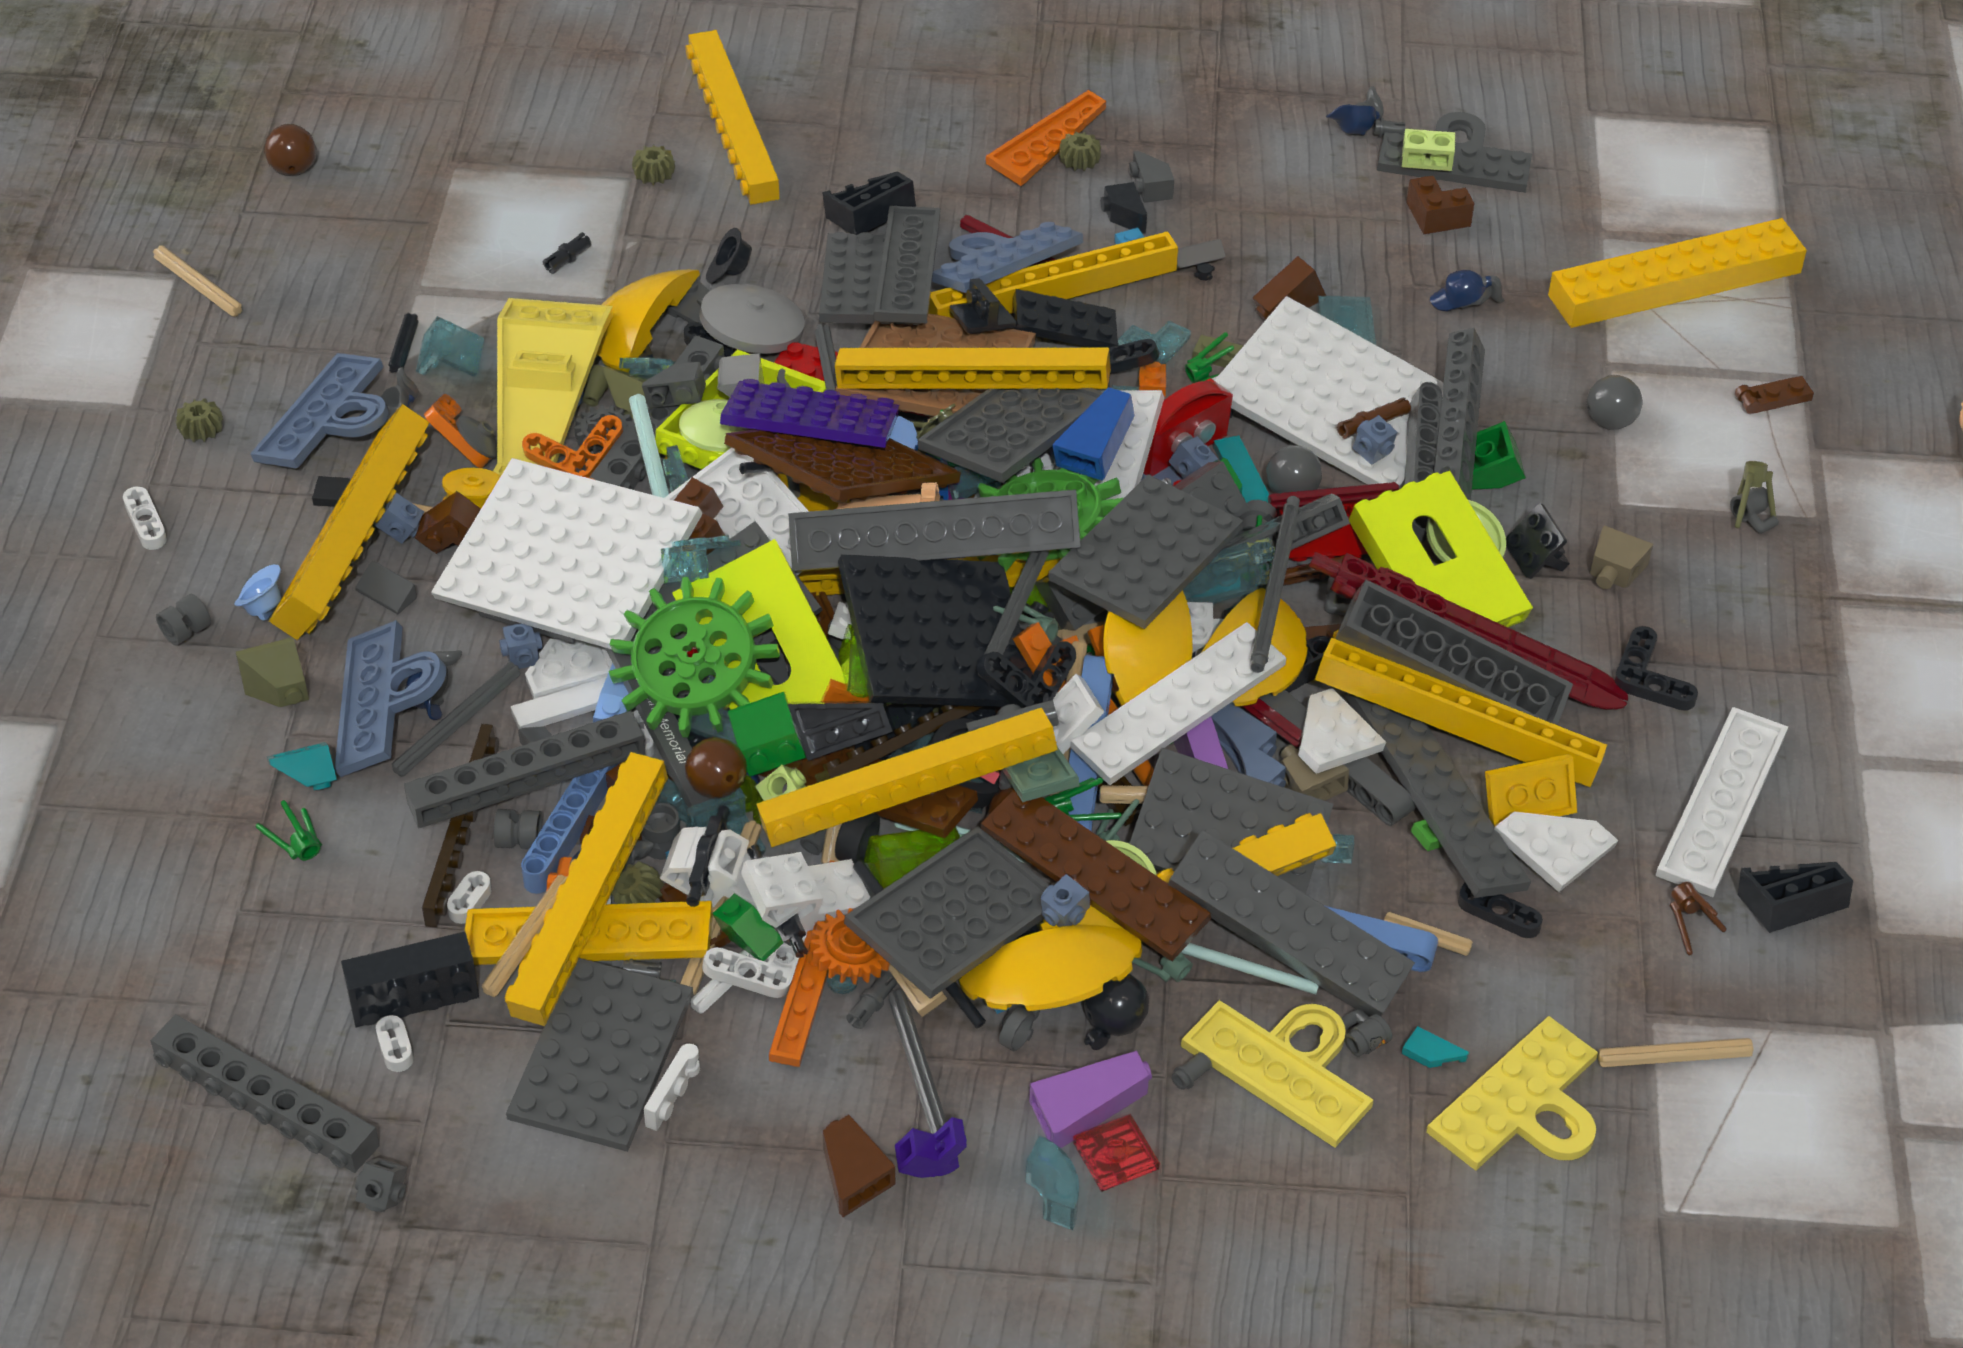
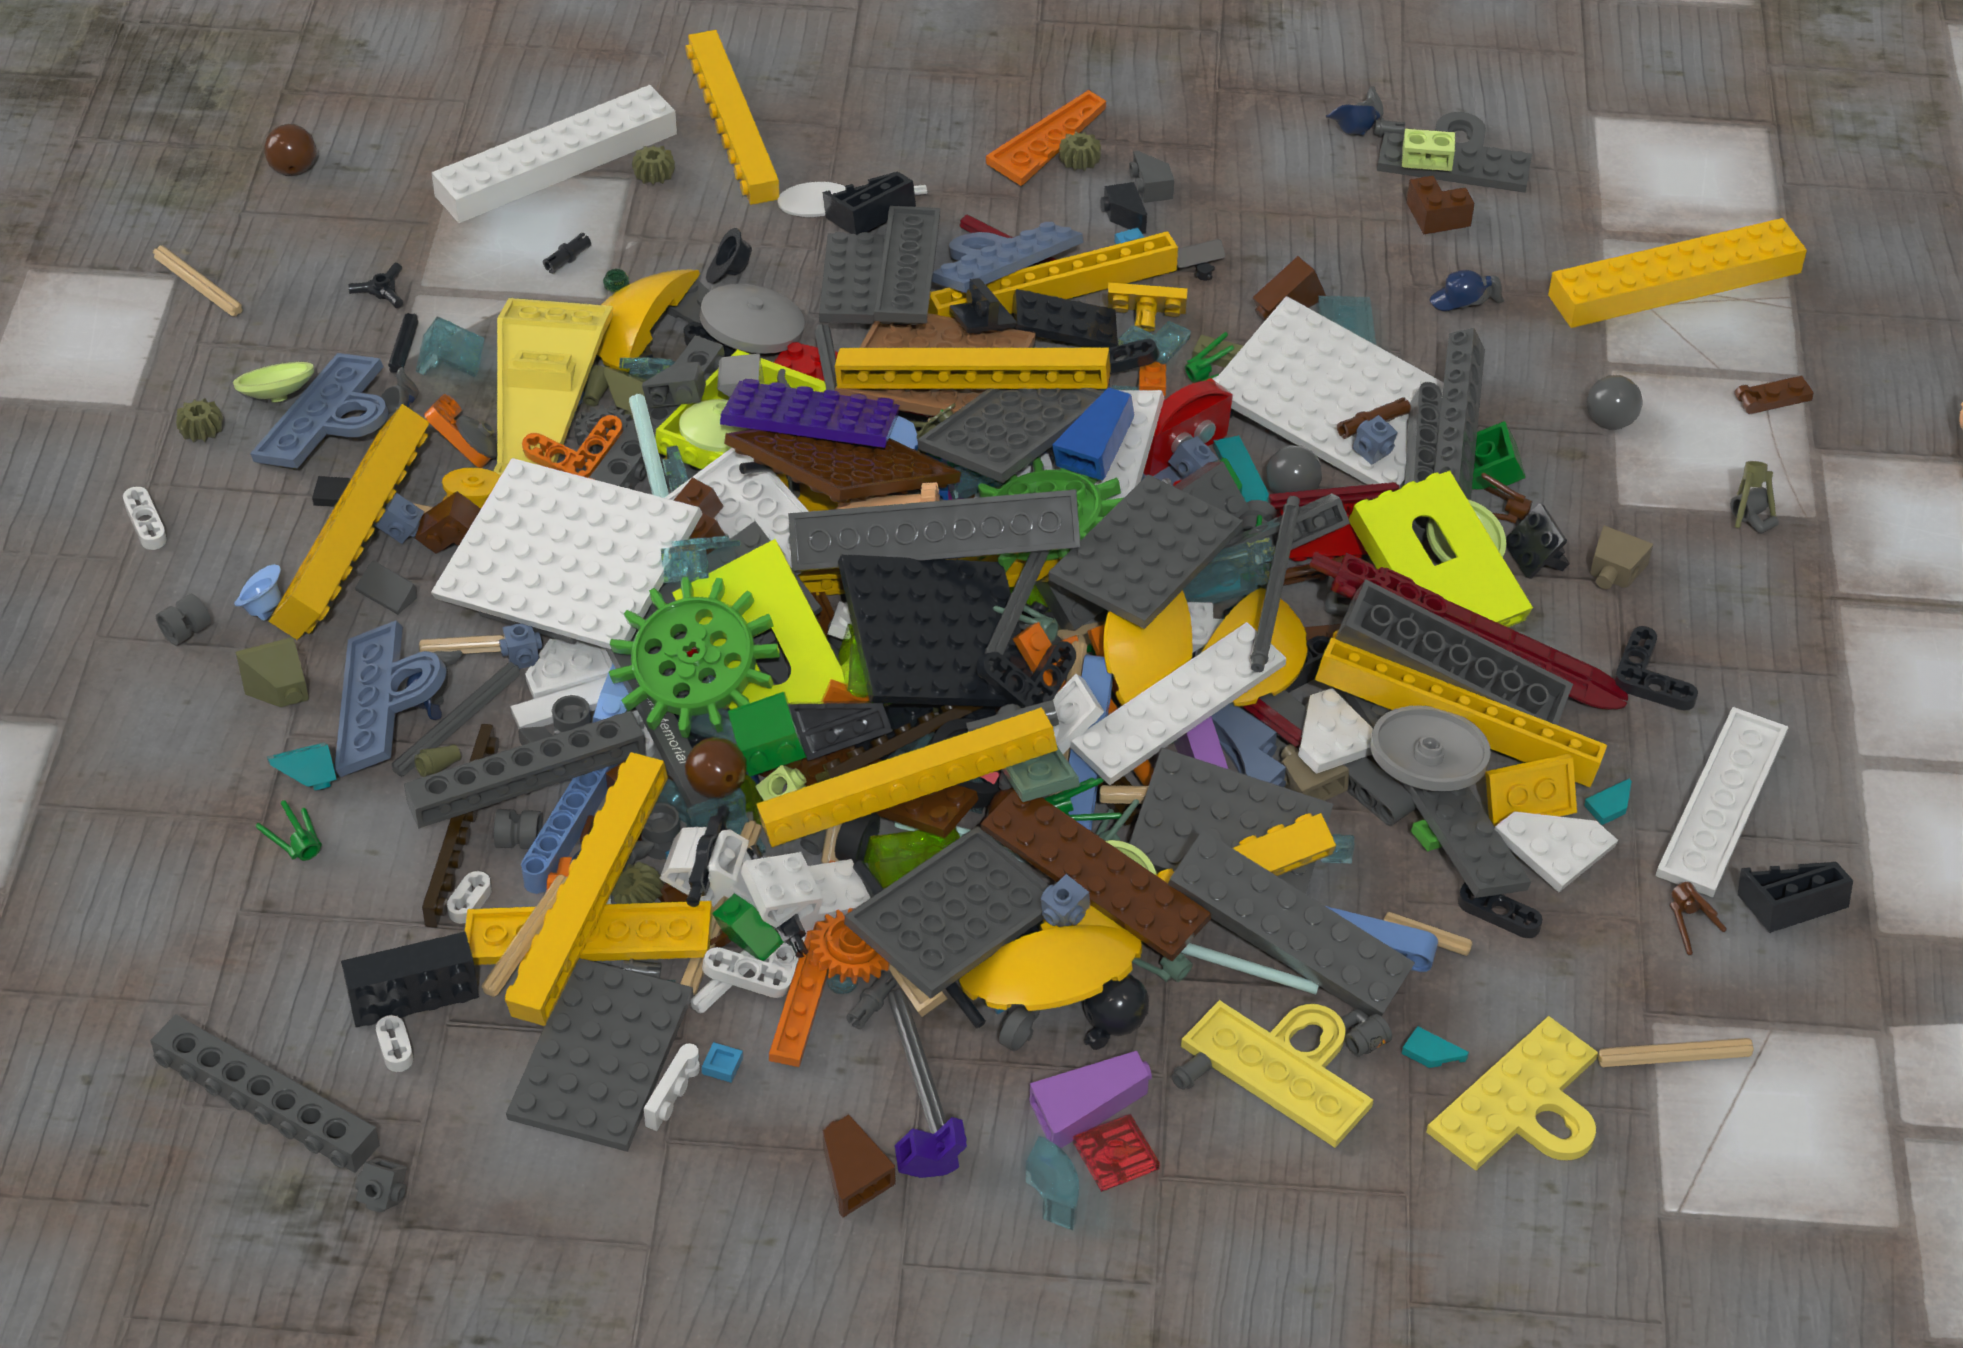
none -> yellowish green dish [233,362,314,402]
none -> black piece [349,262,403,308]
none -> olive cone [414,744,461,777]
none -> tan axle [419,635,504,654]
none -> white brick [432,85,677,223]
none -> dark grey wheel [552,695,591,735]
none -> clear green plate [603,269,629,292]
none -> dark azure plate [702,1042,743,1083]
none -> white piece [777,182,927,217]
none -> yellow plate [1108,282,1187,332]
none -> light grey dish [1370,706,1491,791]
none -> reddish brown plant [1481,473,1533,524]
none -> teal tile [1584,779,1632,825]

